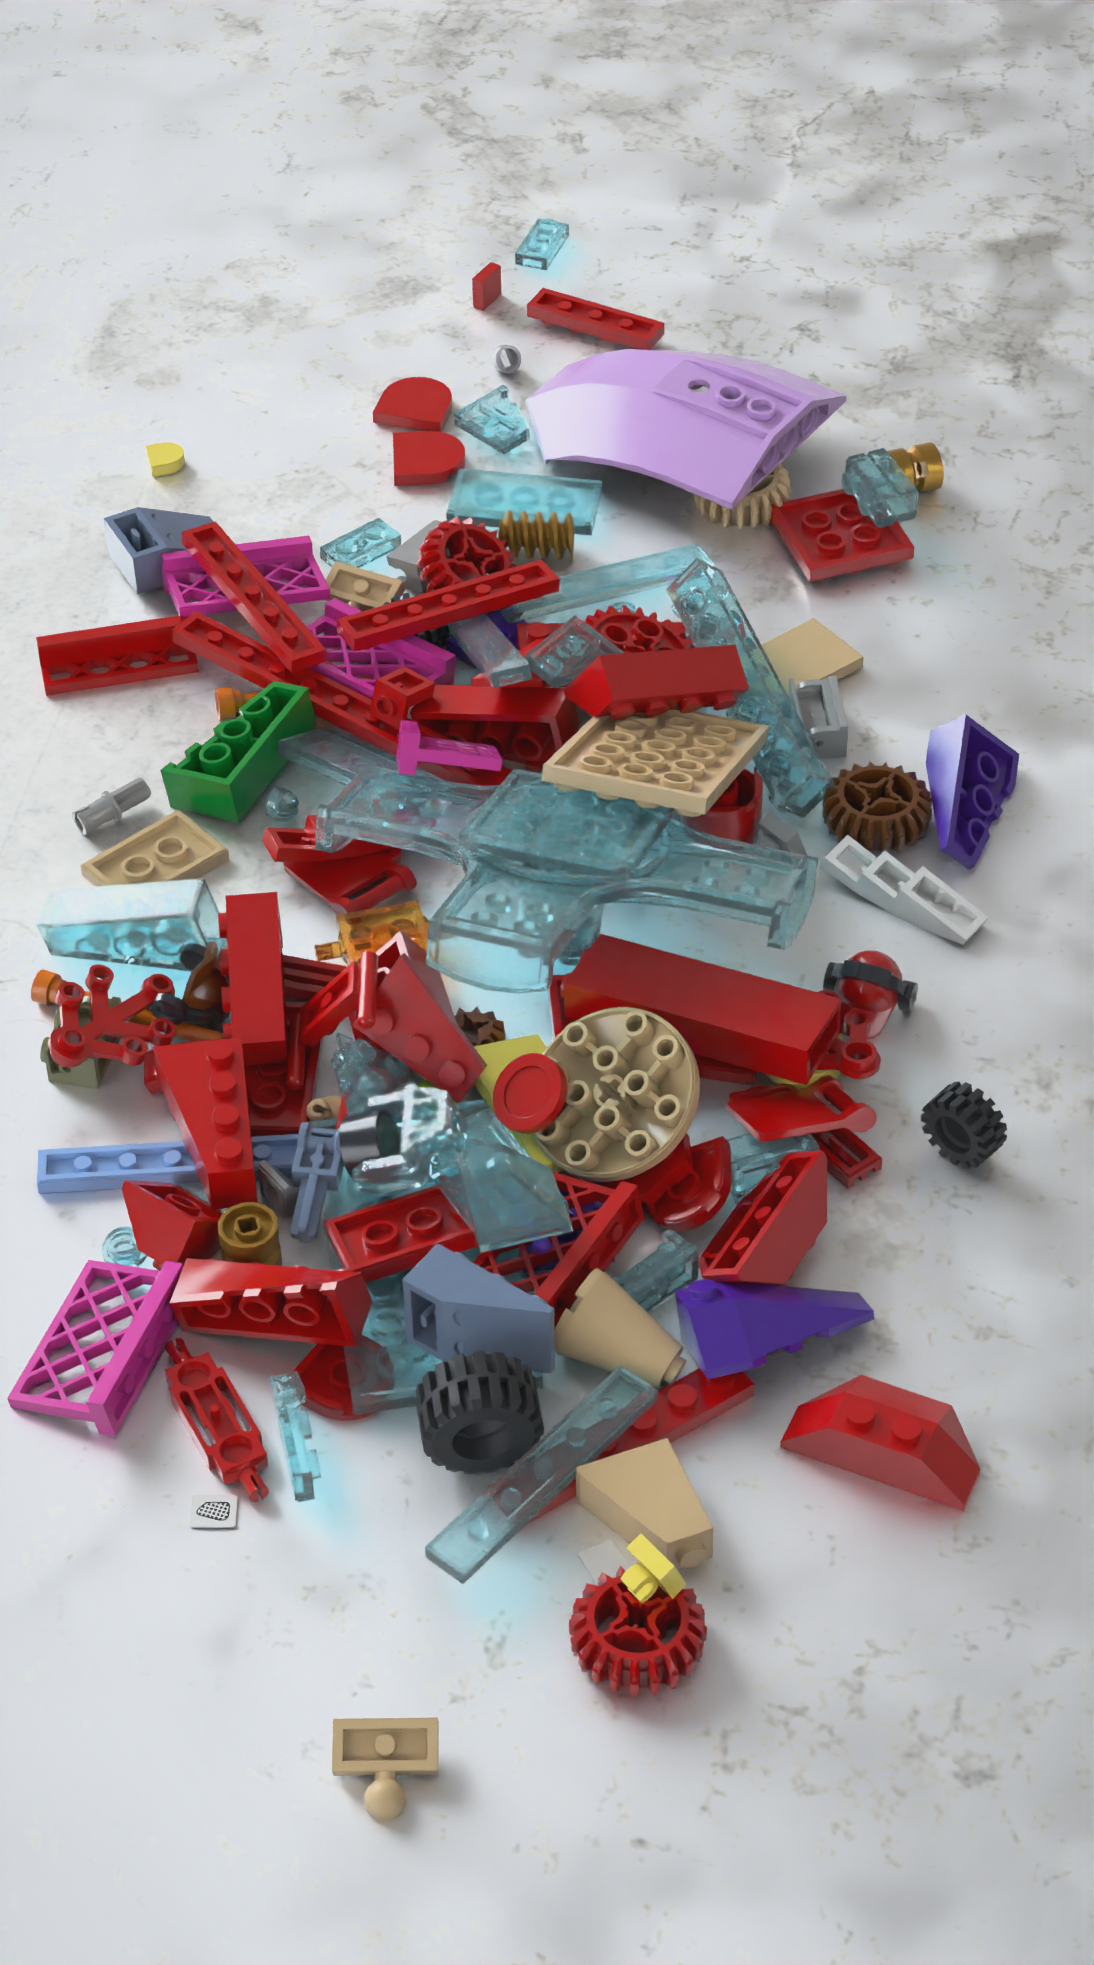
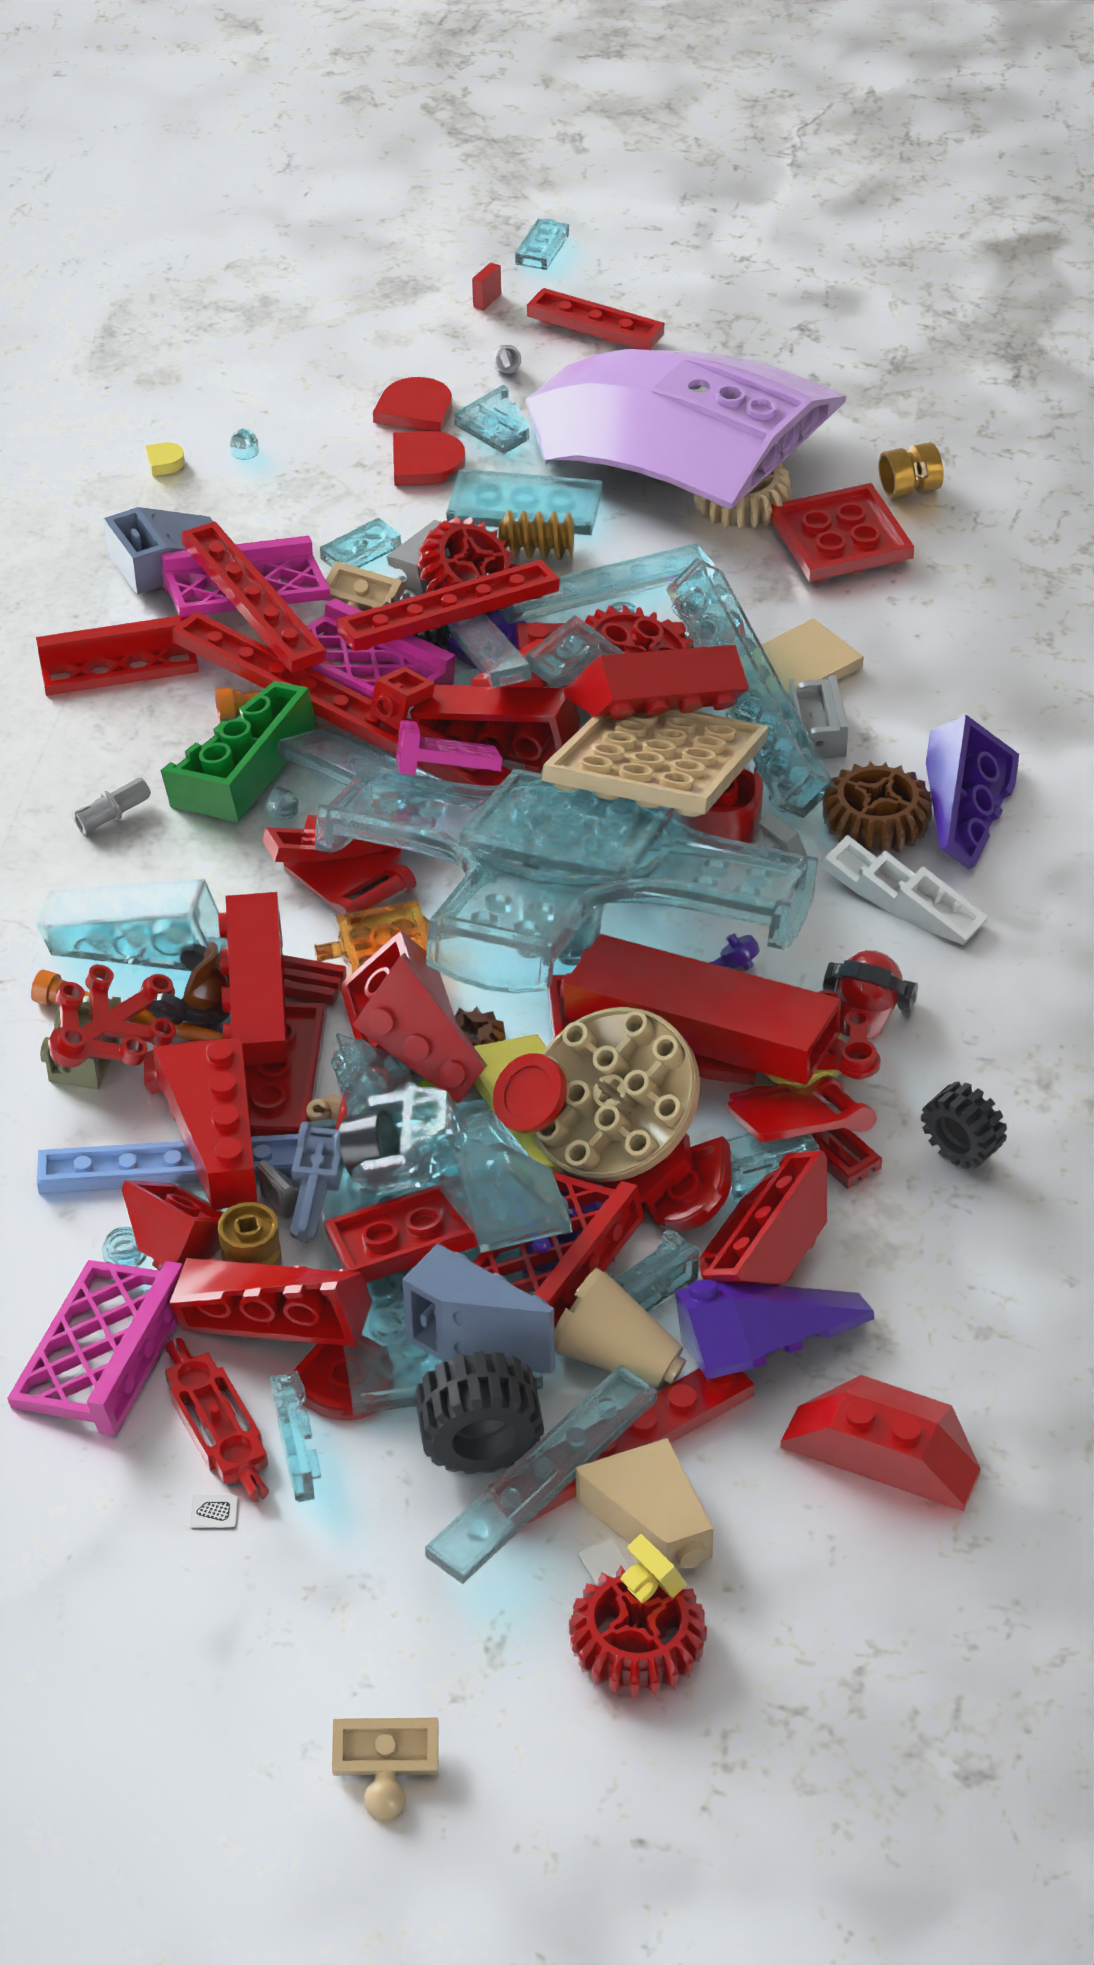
tan tile [80,809,229,917] -> none
red plate [286,951,378,1091] -> none
clear light blue brick [842,448,918,528] -> none
none -> clear light blue hinge [230,428,259,460]
none -> dark purple piece [709,933,760,971]

